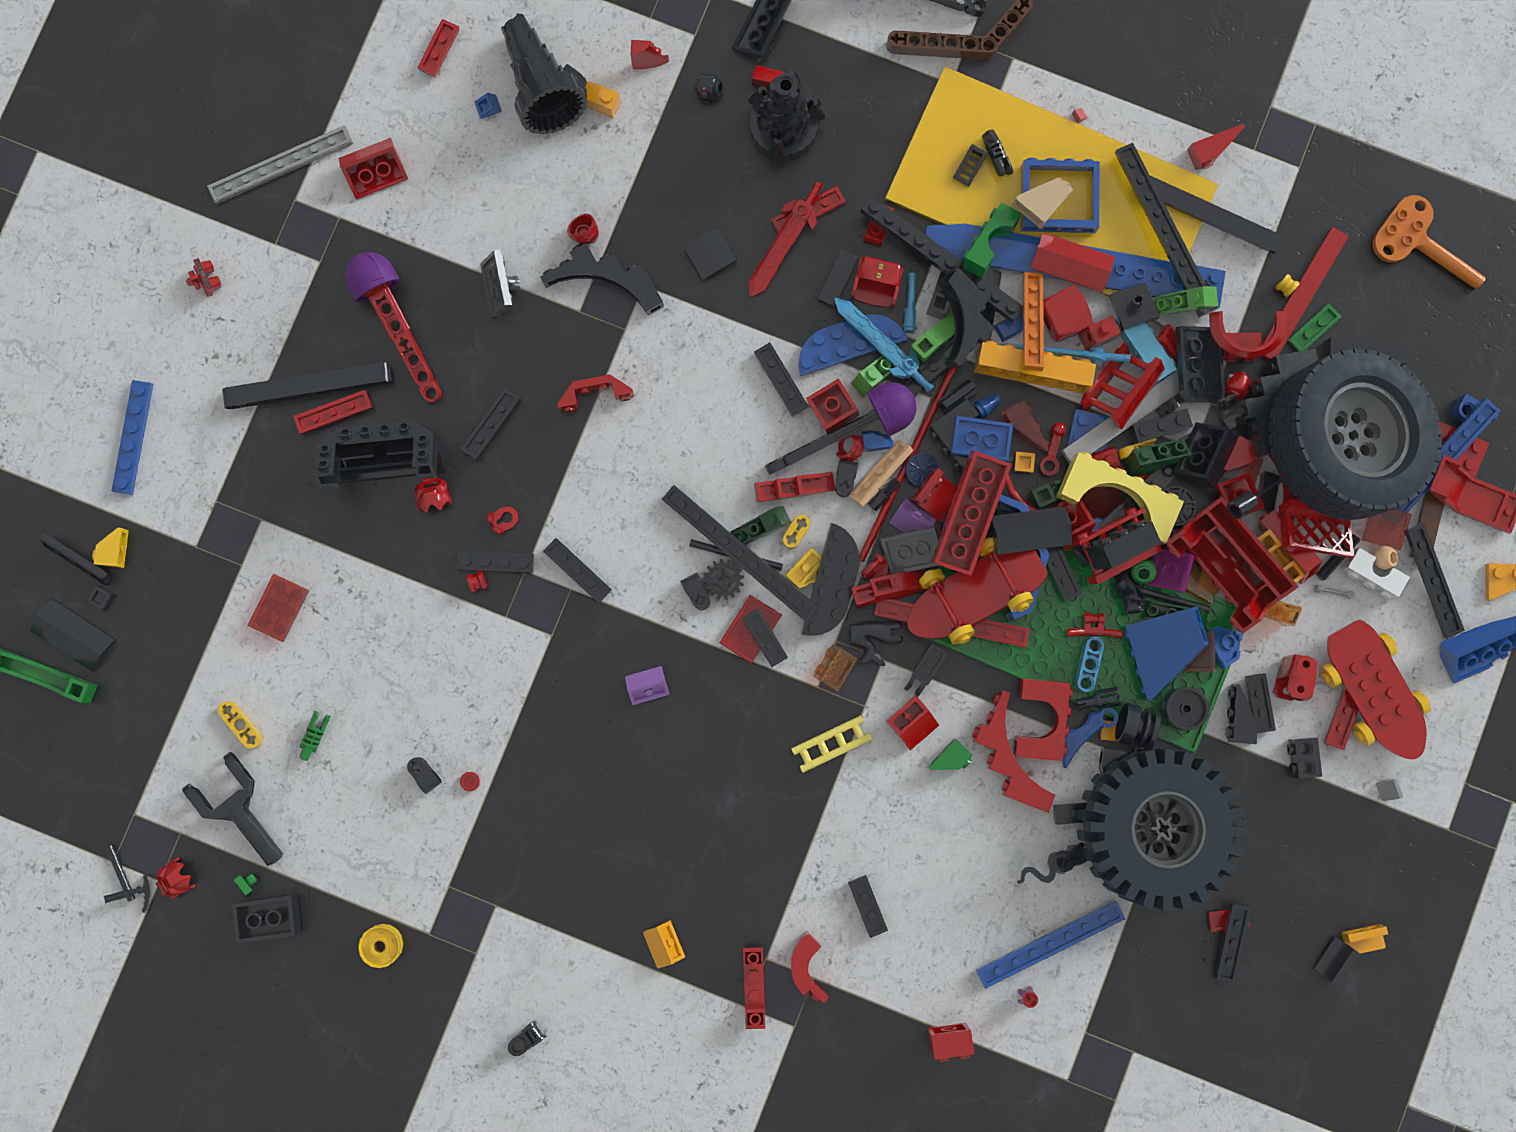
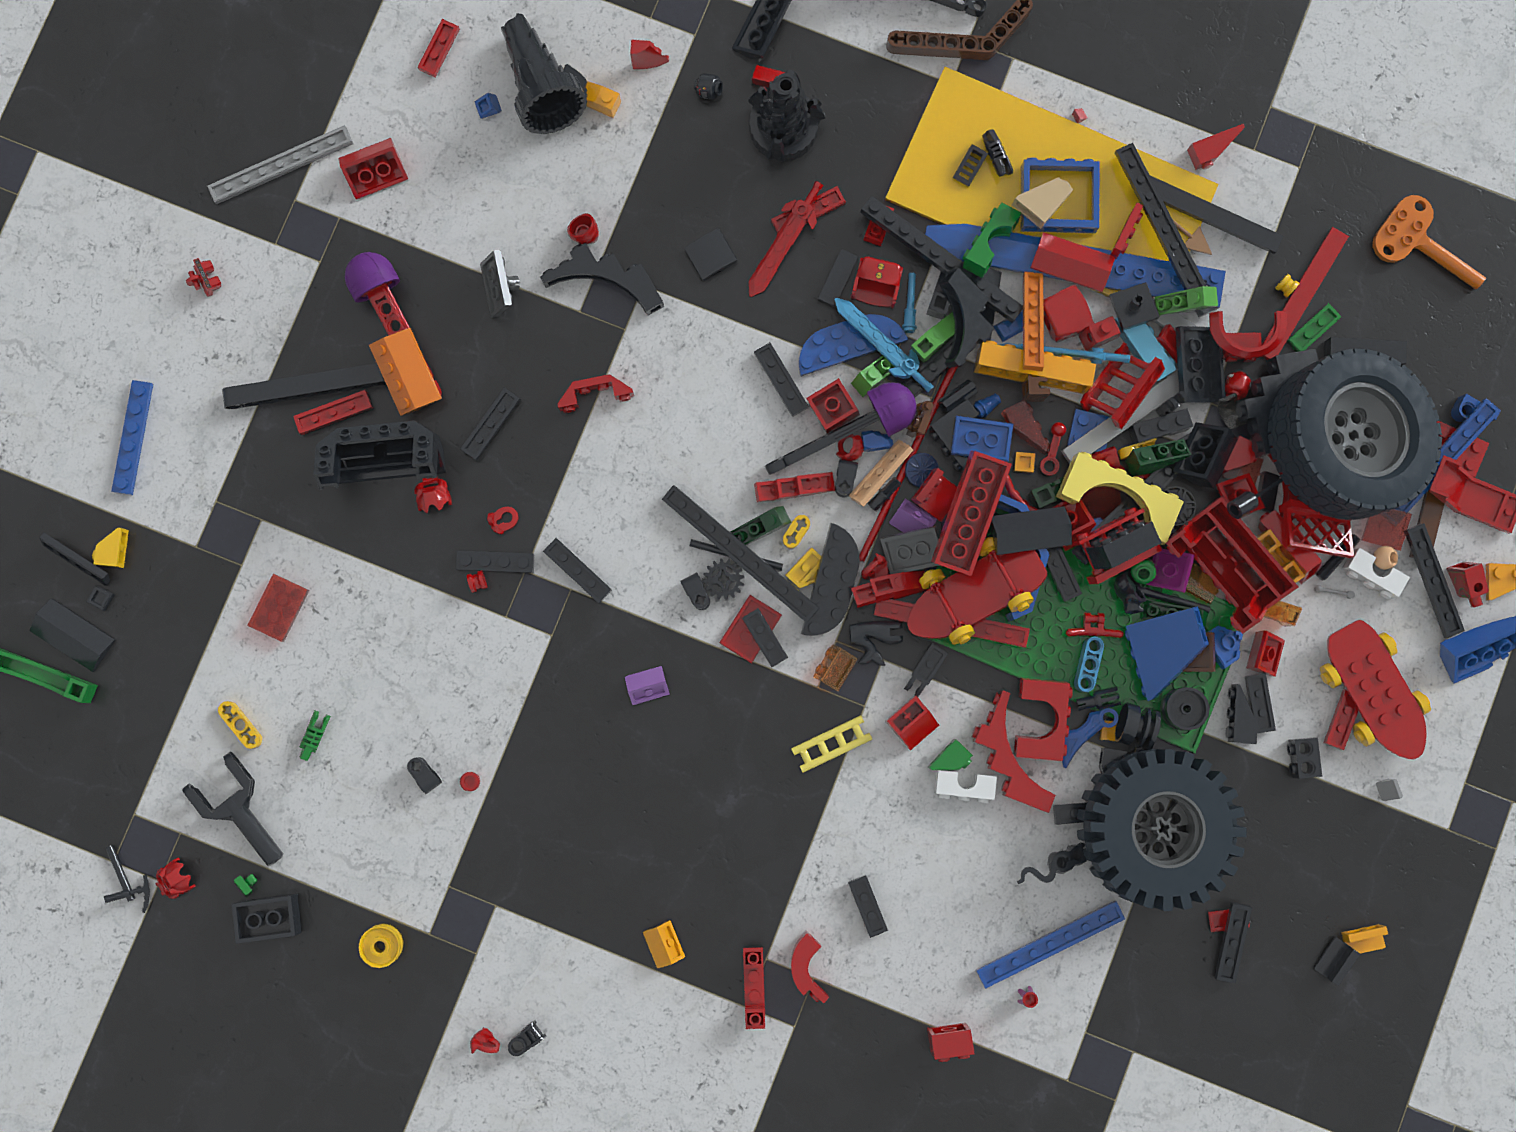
red piece [1272,654,1317,702] -> none
none -> orange slope [369,328,442,416]
none -> red piece [470,1027,500,1054]
none -> reddish brown plate [906,401,934,438]
none -> white arch [934,770,997,803]
none -> reddish brown hinge [1022,375,1050,402]
none -> red plate [1110,203,1144,259]
none -> medium nougat piece [1172,219,1212,255]
none -> red slope [1246,630,1285,677]
none -> red torso [1447,561,1489,607]

